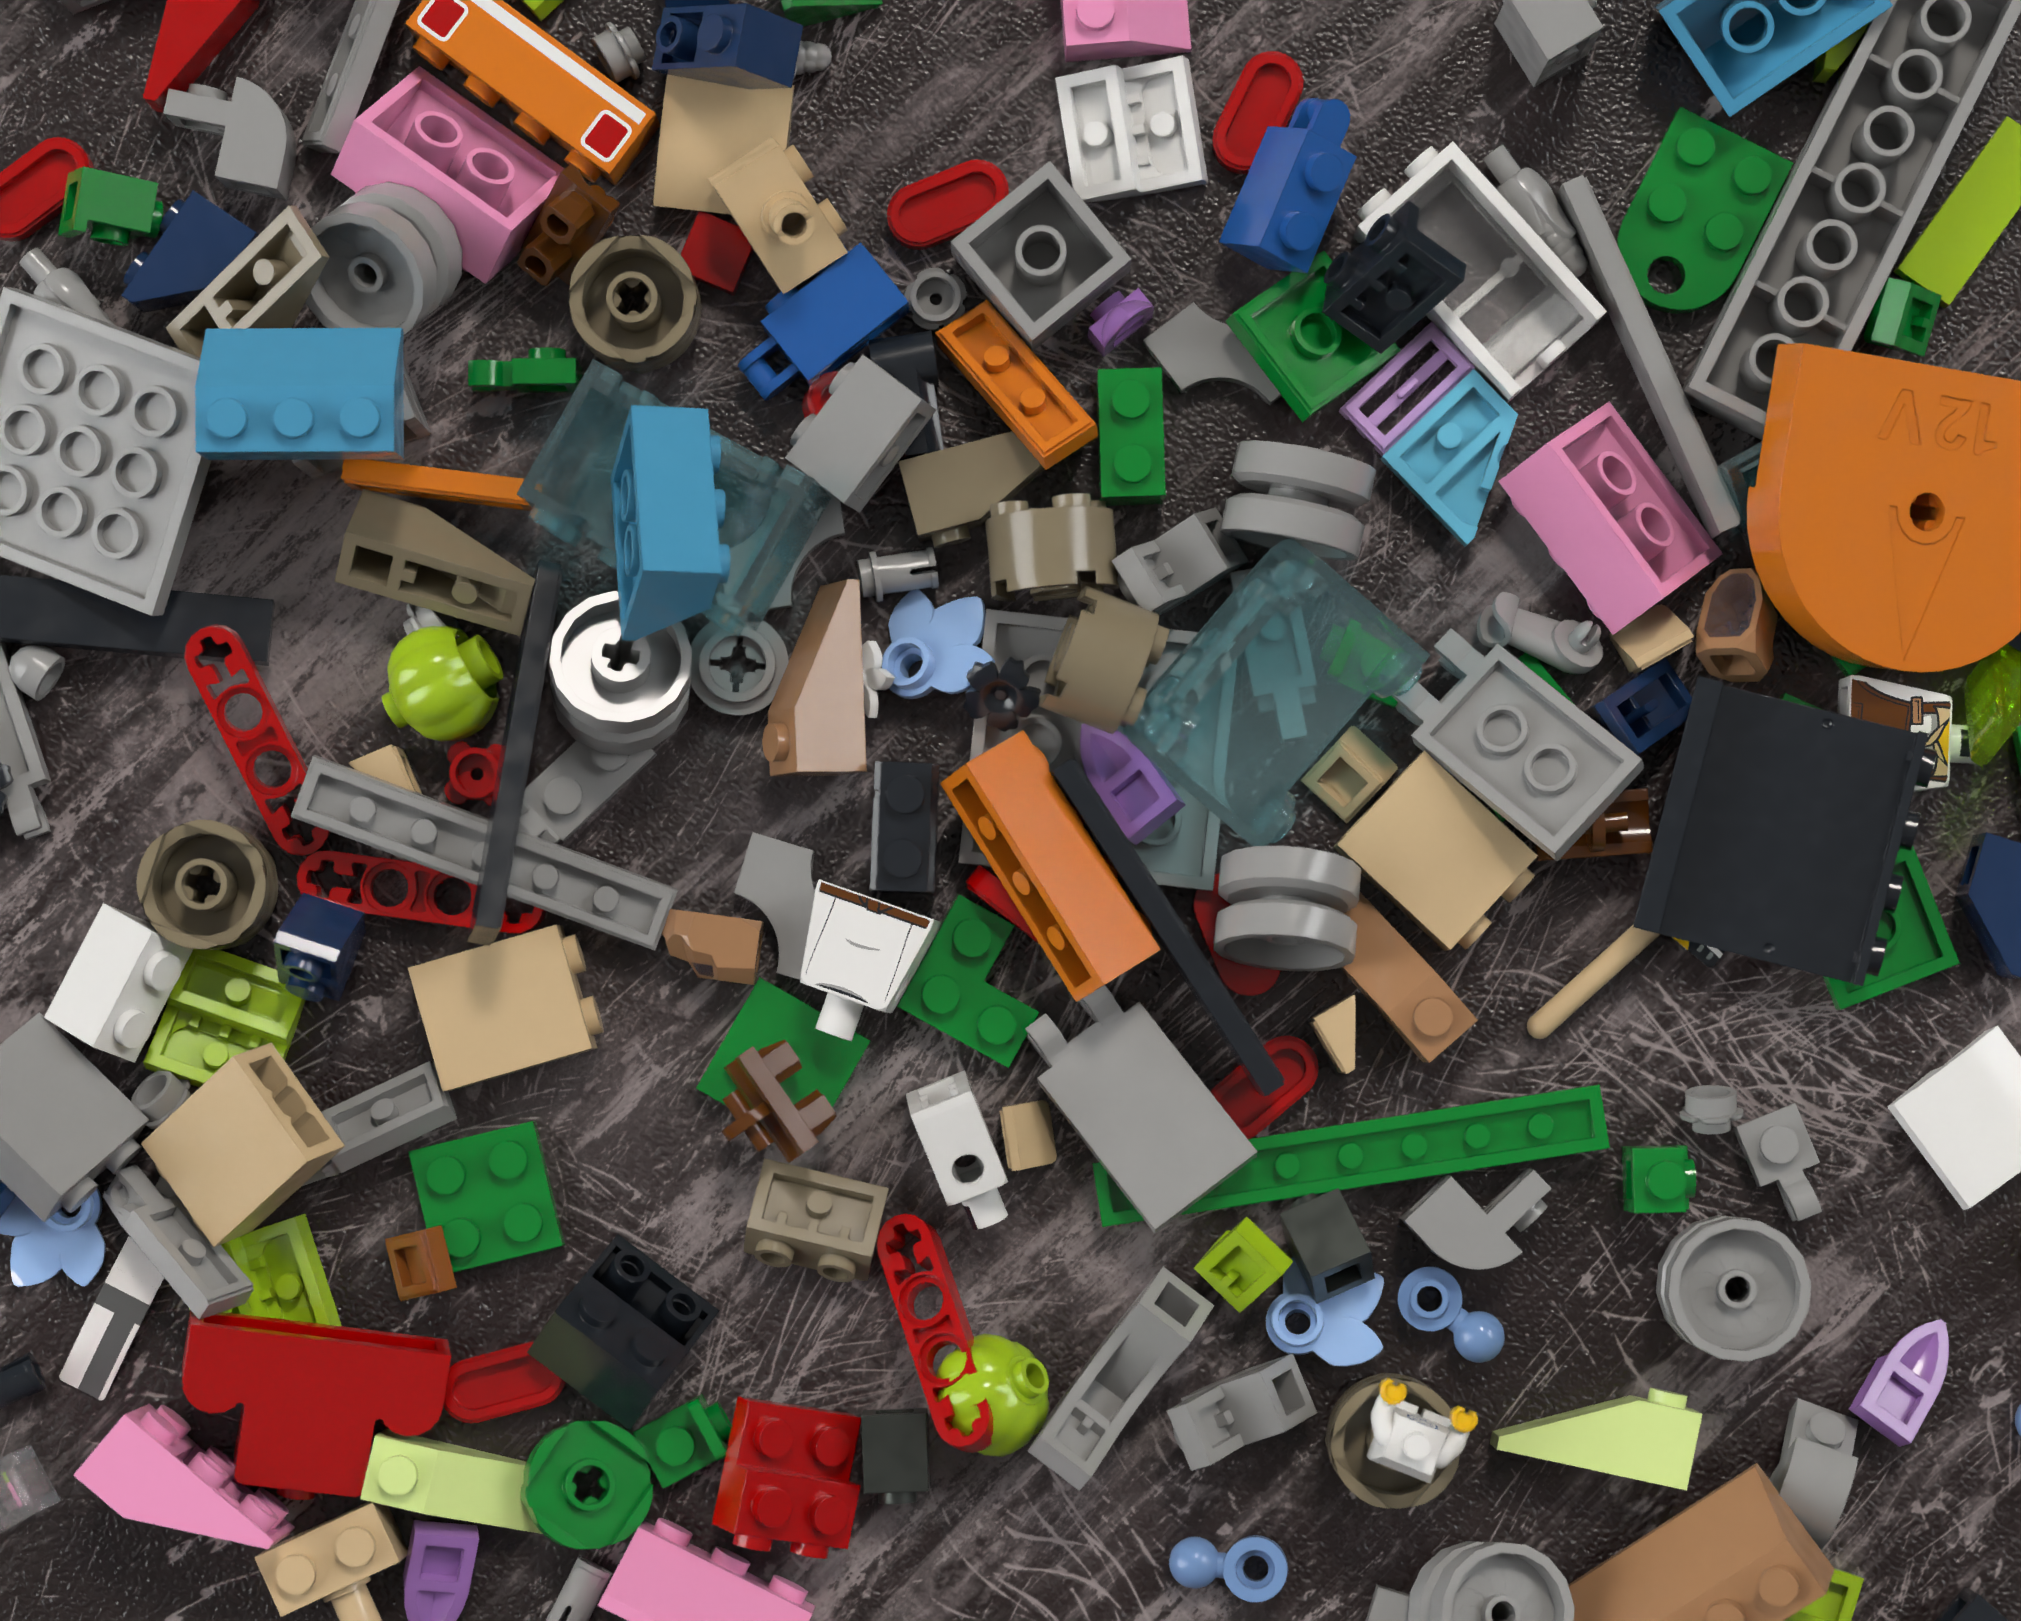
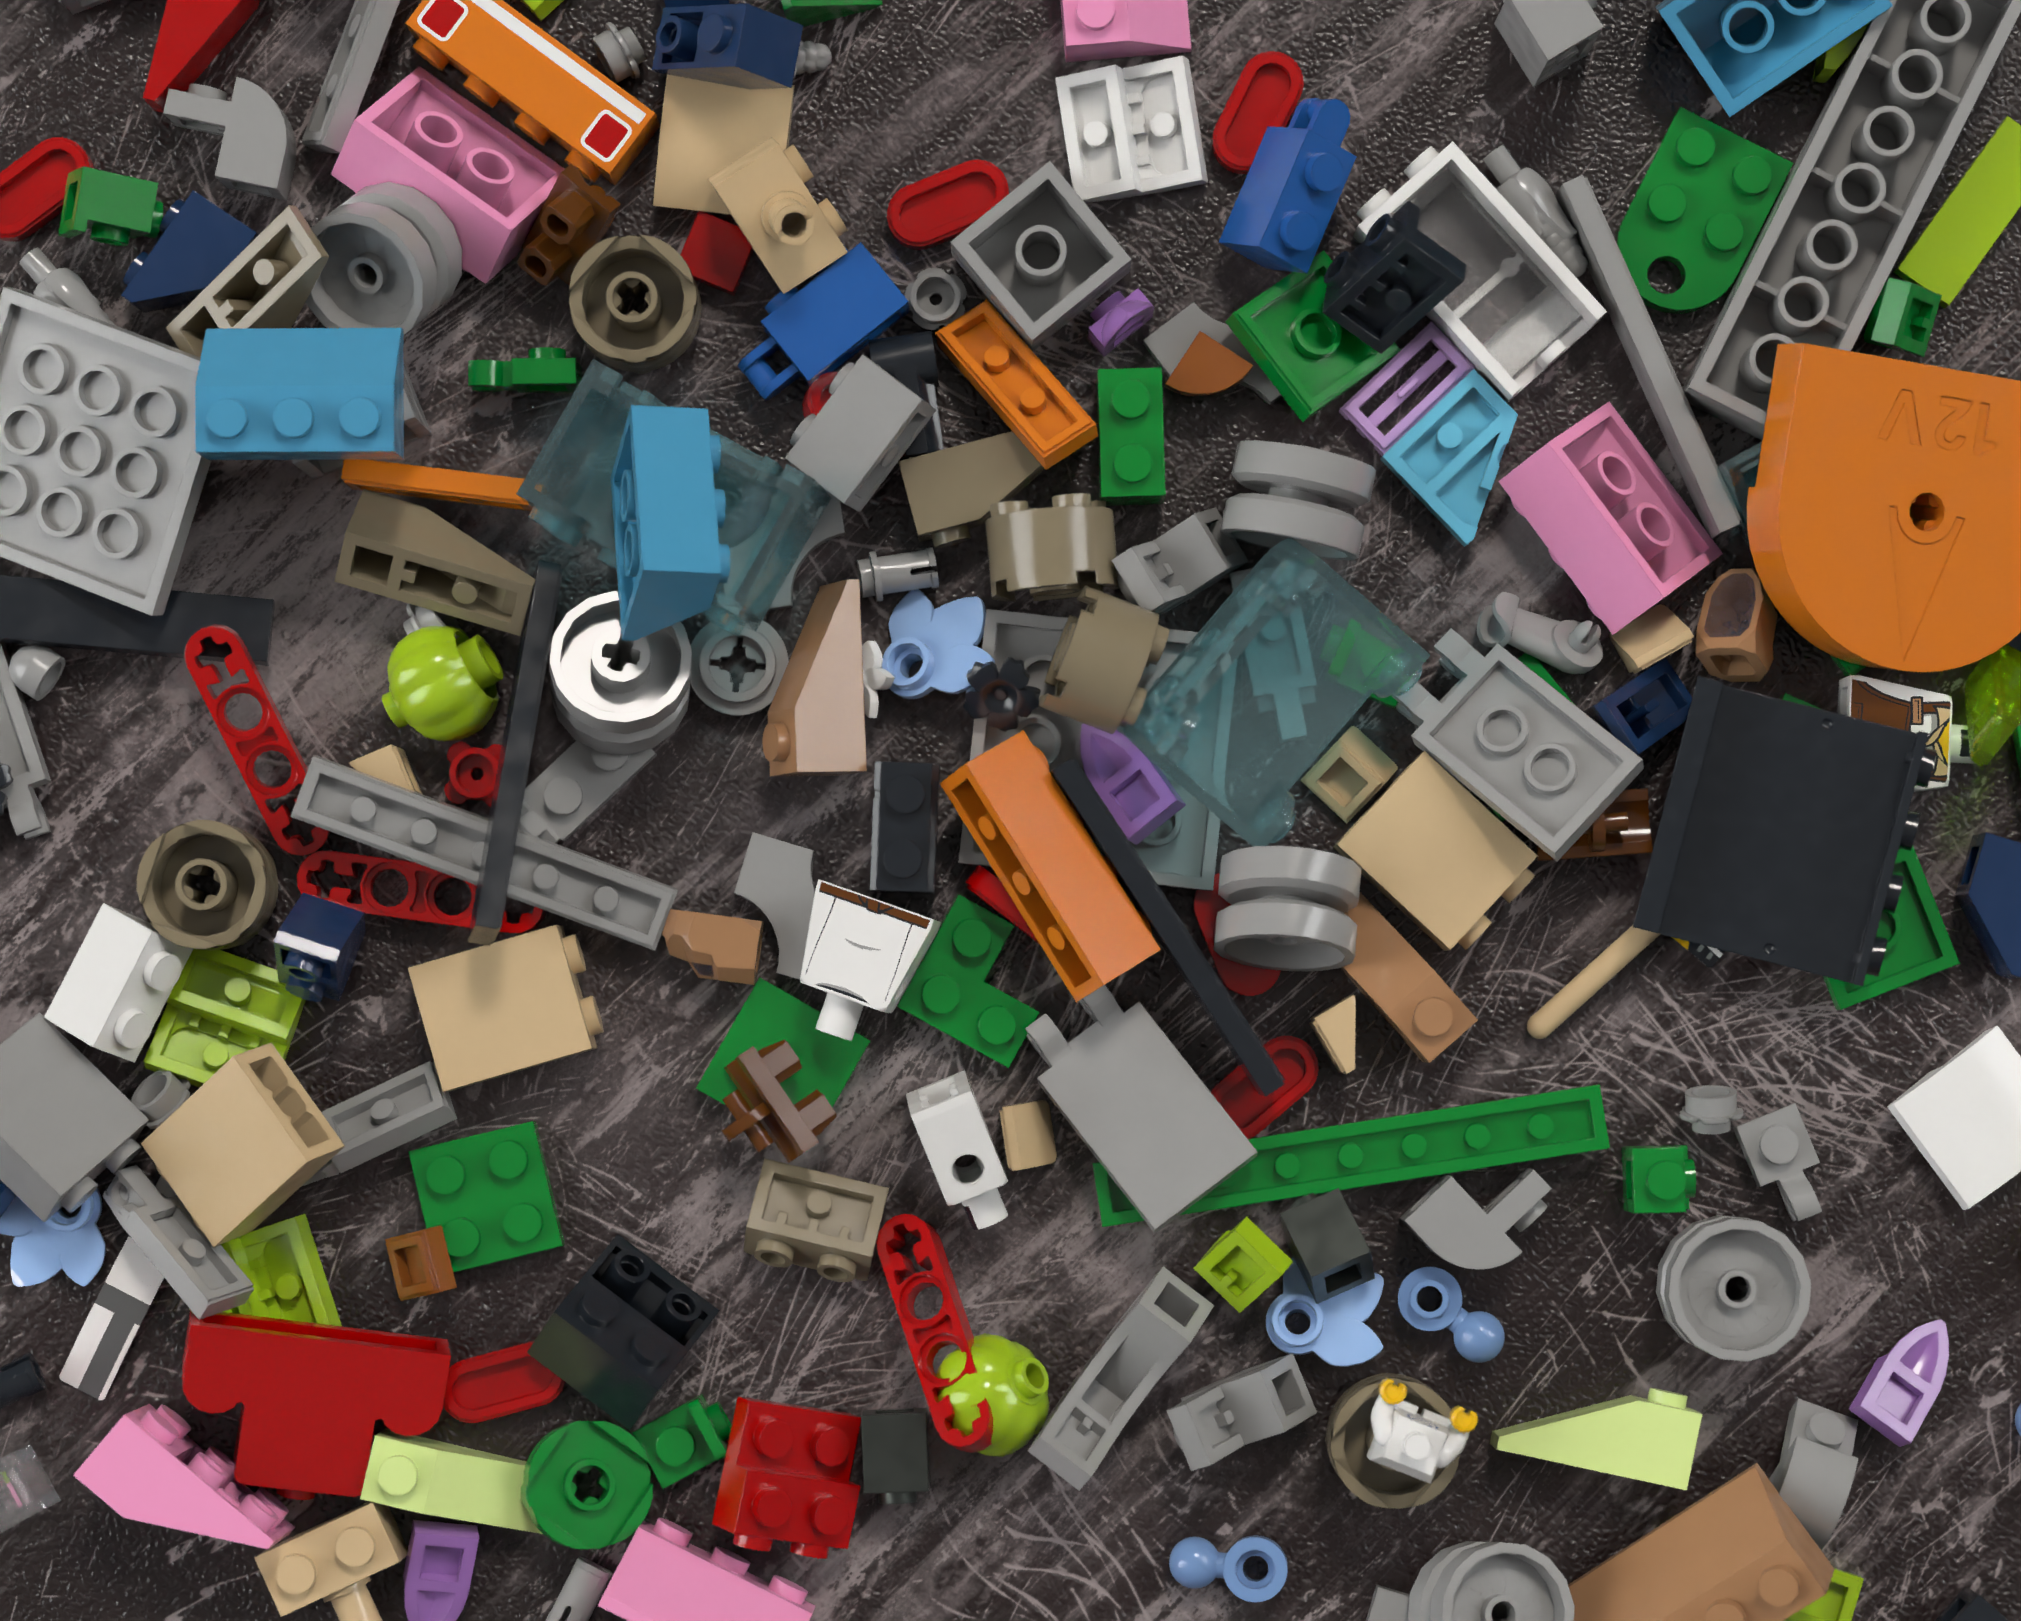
none -> dark orange tile [1164,331,1253,396]

